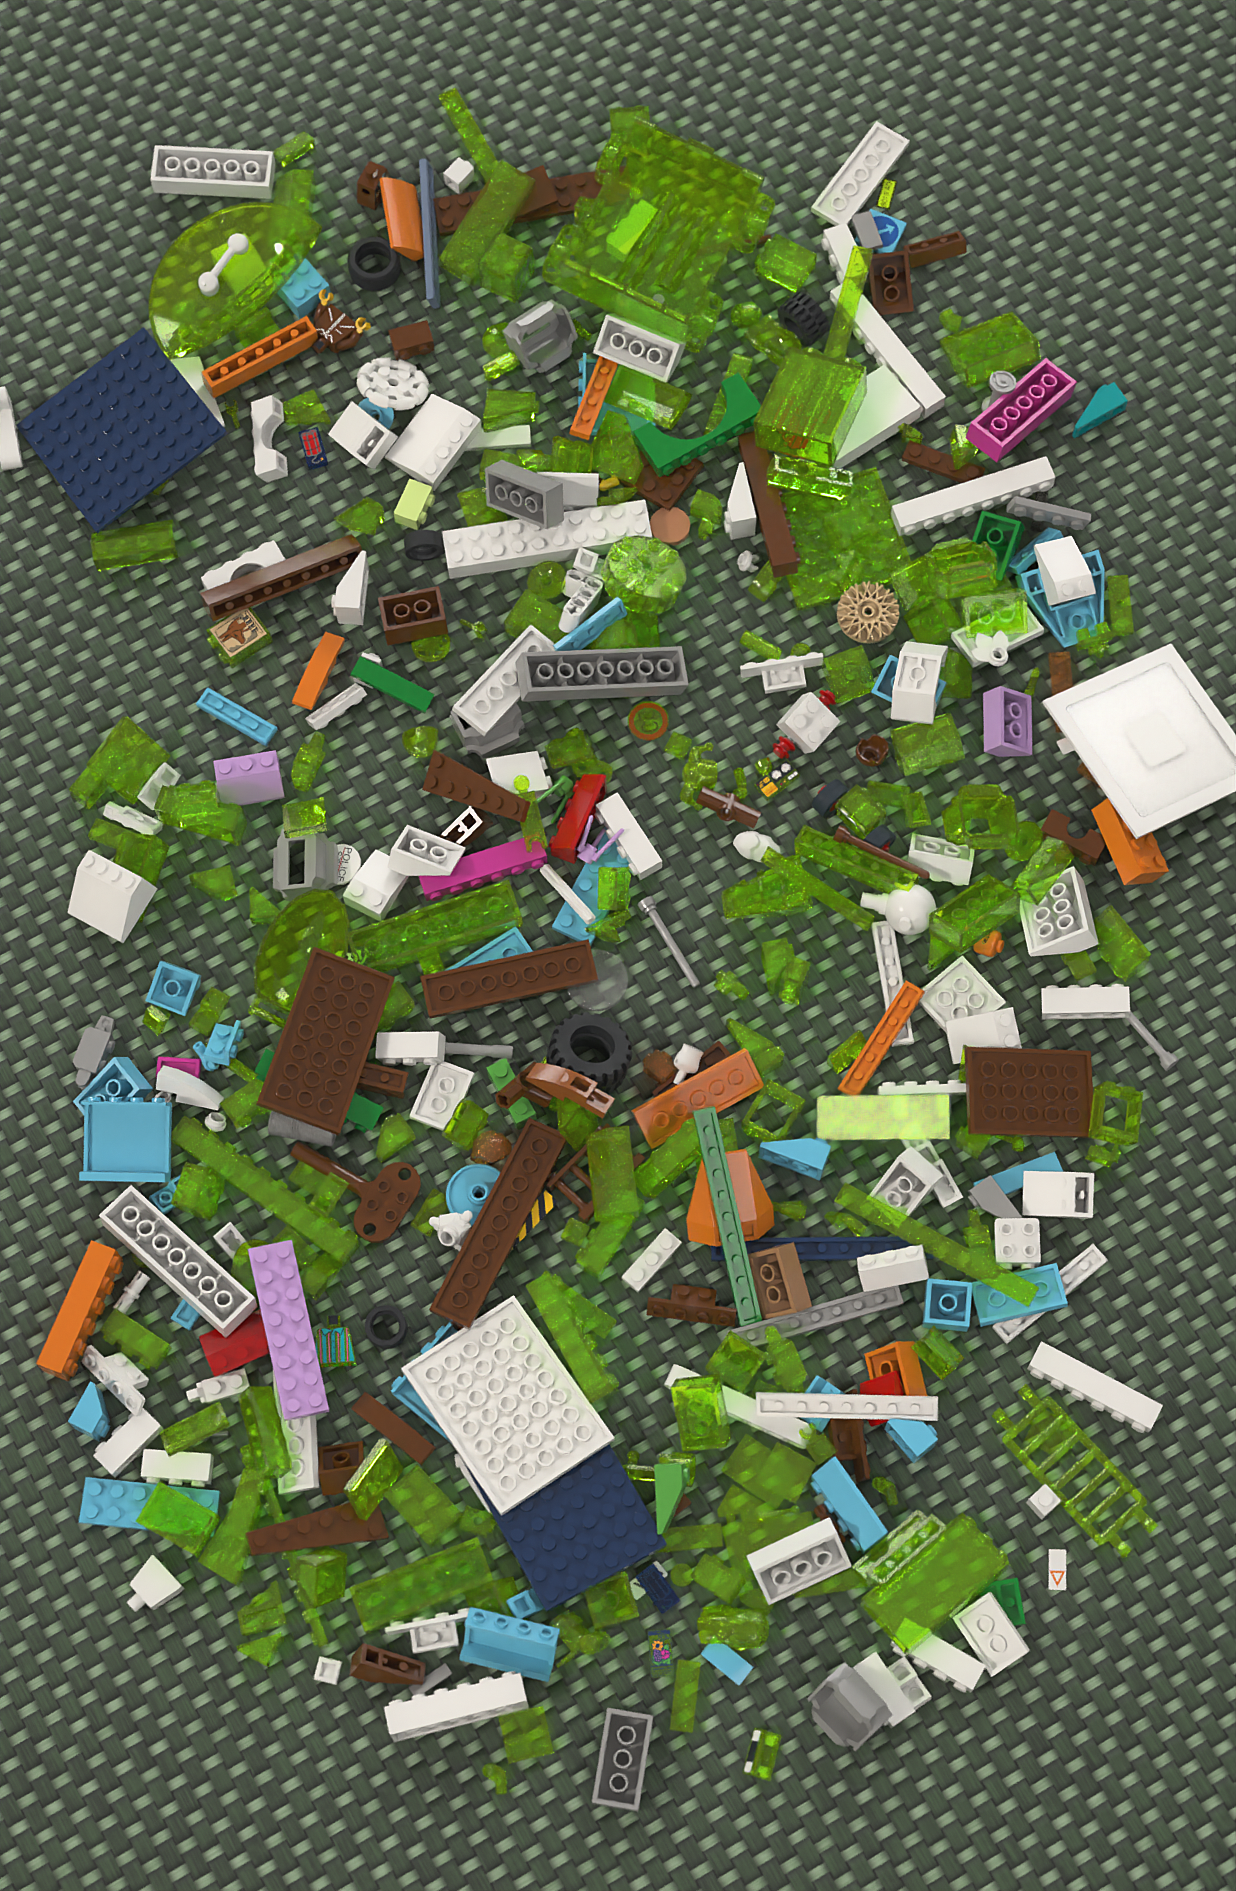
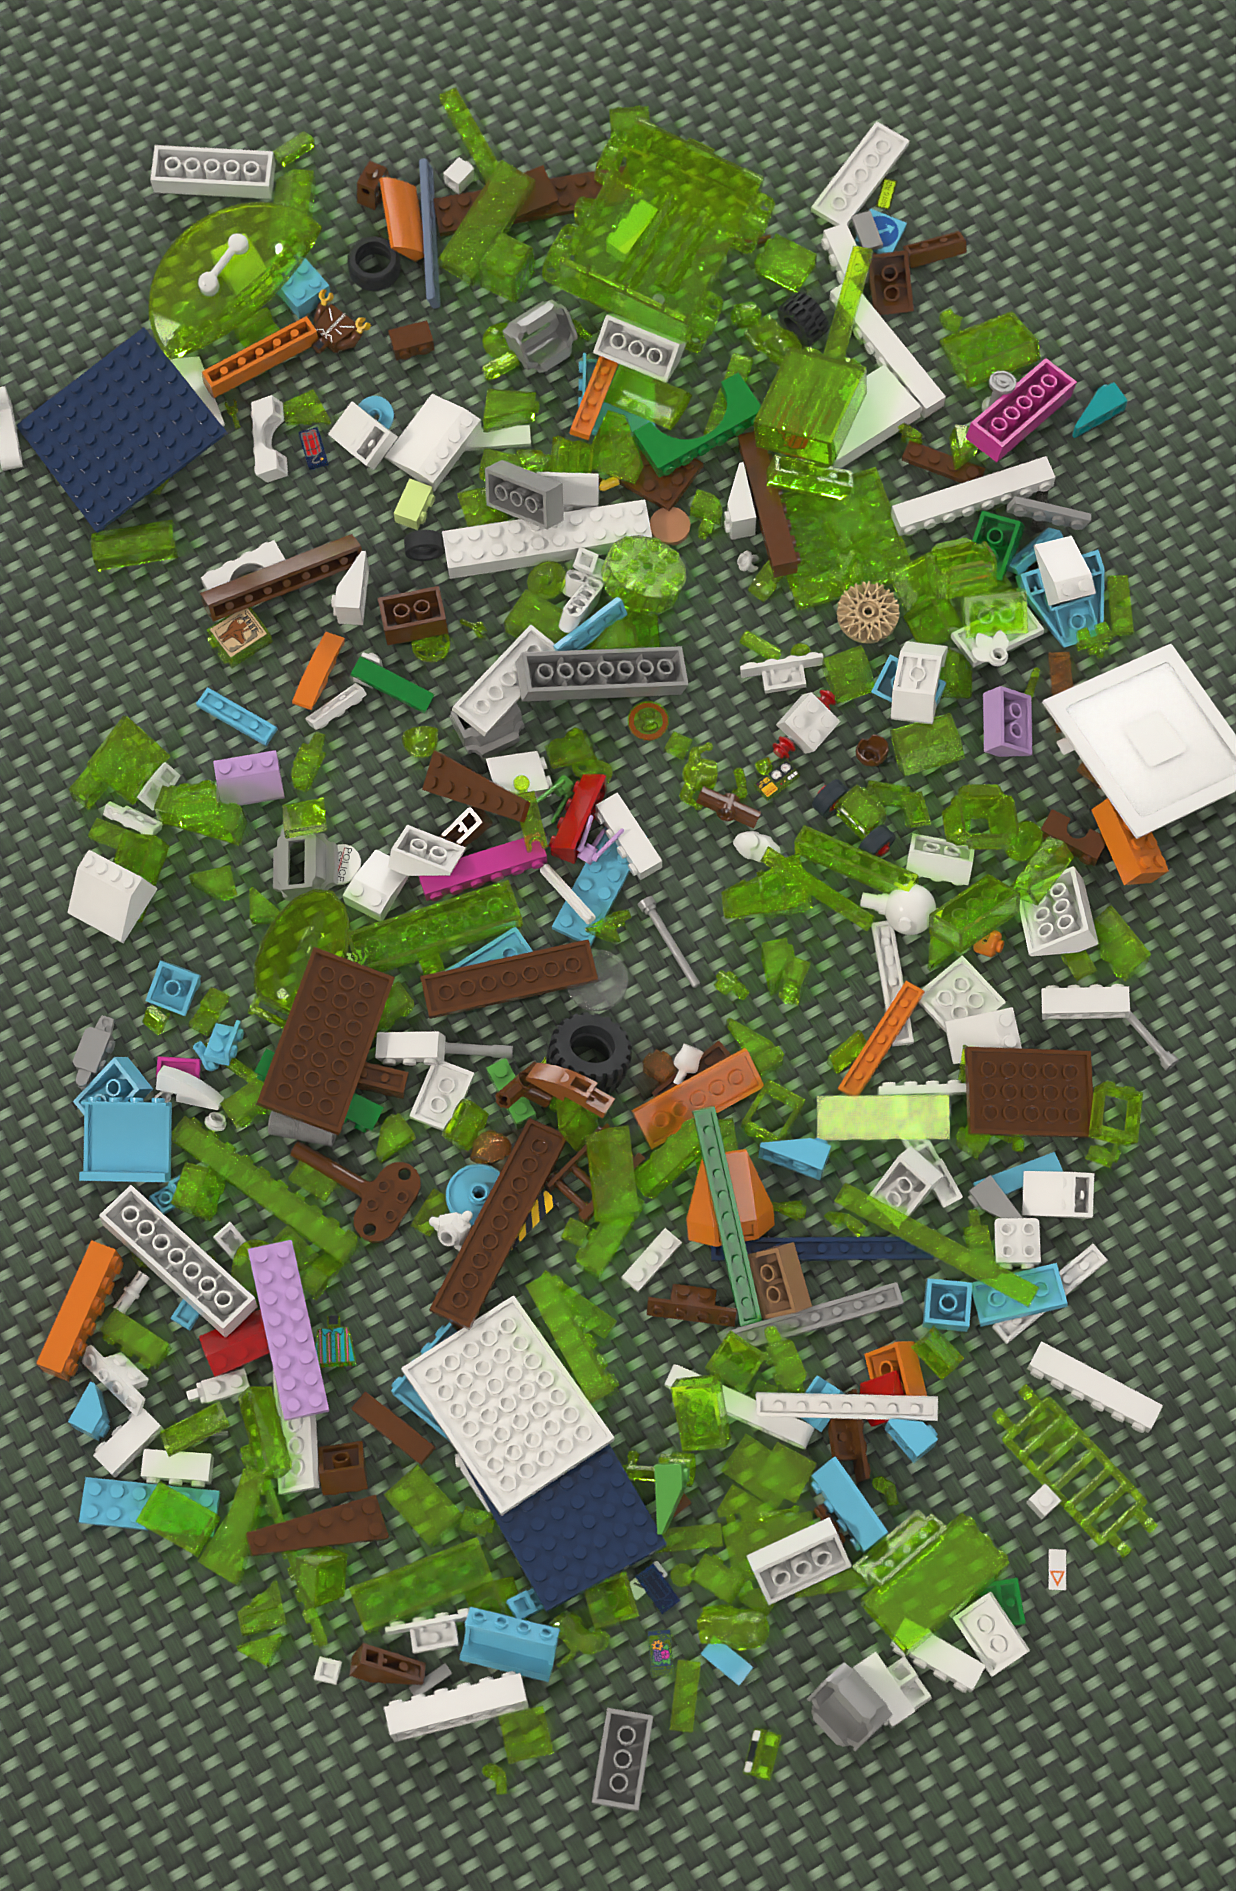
white torso [127,1555,185,1612] -> none
clear neon green slope [308,1172,349,1219] -> none
clear neon green slope [334,497,385,536] -> none
clear neon green plate [343,1438,404,1520] -> none
white plate [357,358,429,410] -> none
black tyre [364,1305,408,1349] -> none
clear neon green slope [597,487,637,506] -> none
clear neon green bracket [598,867,631,910] -> none
clear neon green plate [799,1422,837,1465] -> none
reddish brown piece [833,825,930,879] -> none
white brick [857,1245,929,1292] -> none

